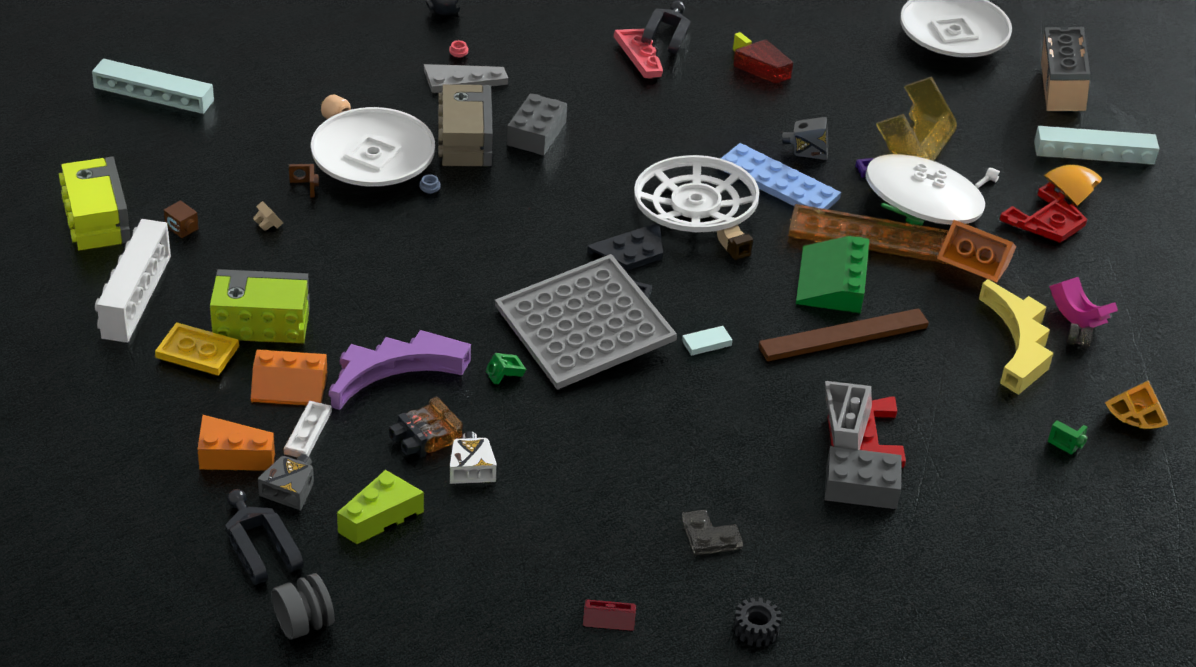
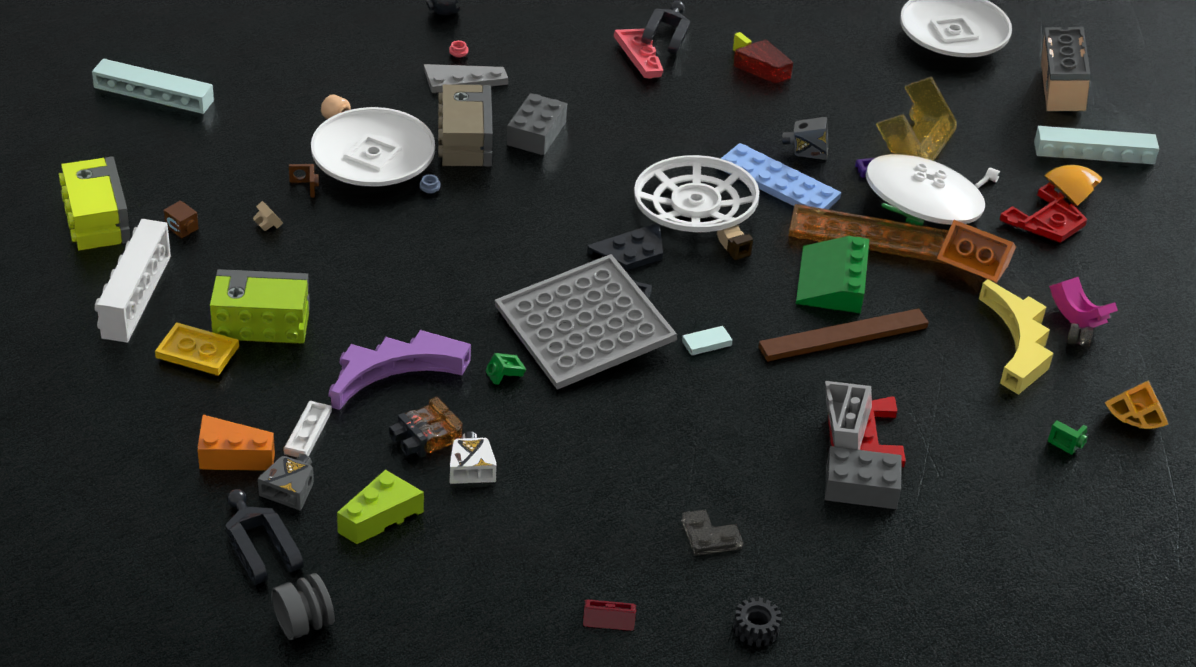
orange slope [251,350,327,406] -> none

